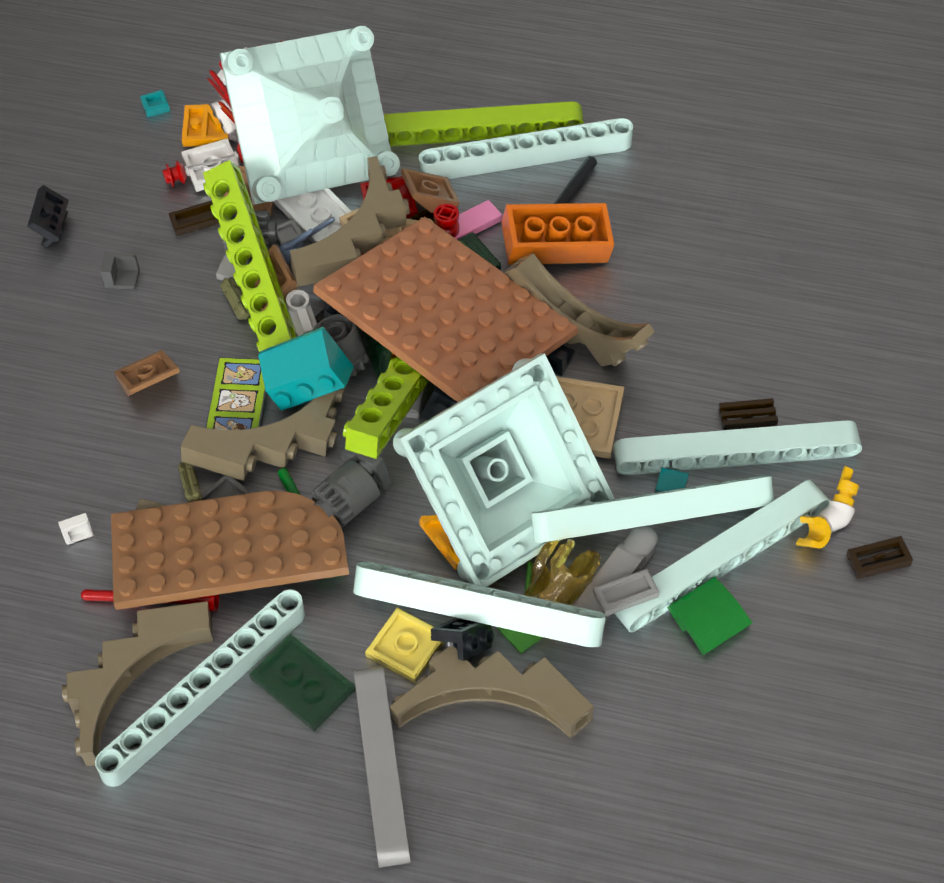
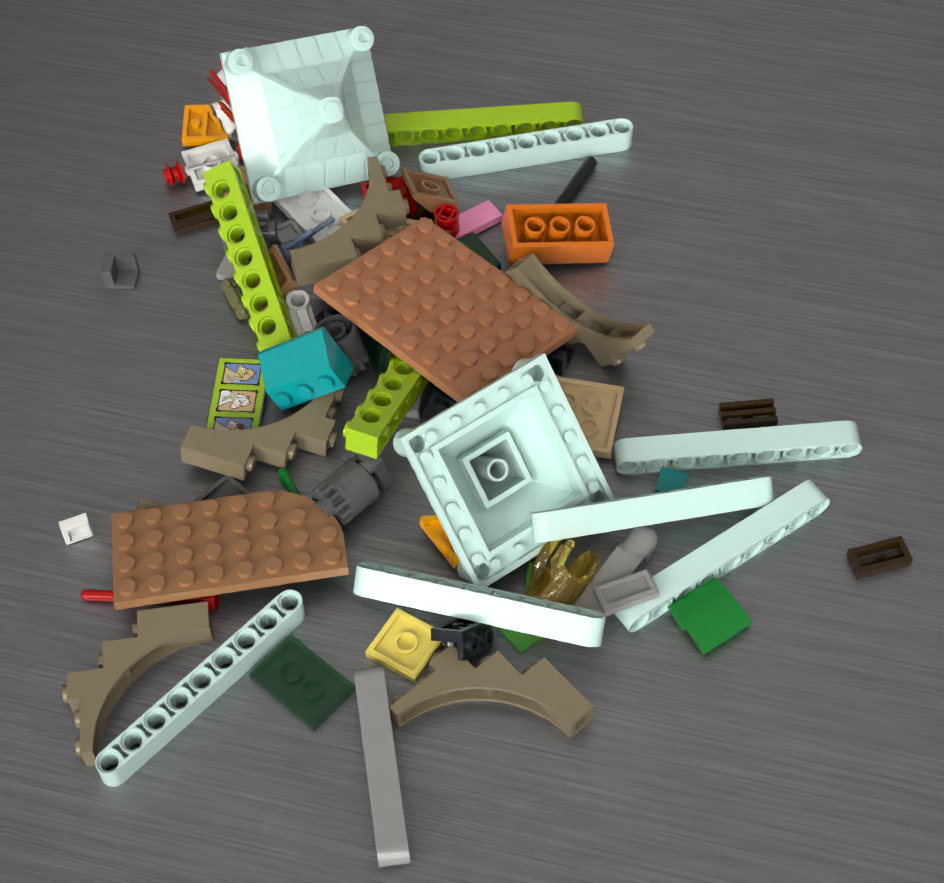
black bracket [27,185,69,248] -> none
medium nougat slope [114,350,180,396] -> none
teal tile [140,90,170,118] -> none
olive axle [178,462,202,502] -> none
yellow piece [796,466,859,549] -> none

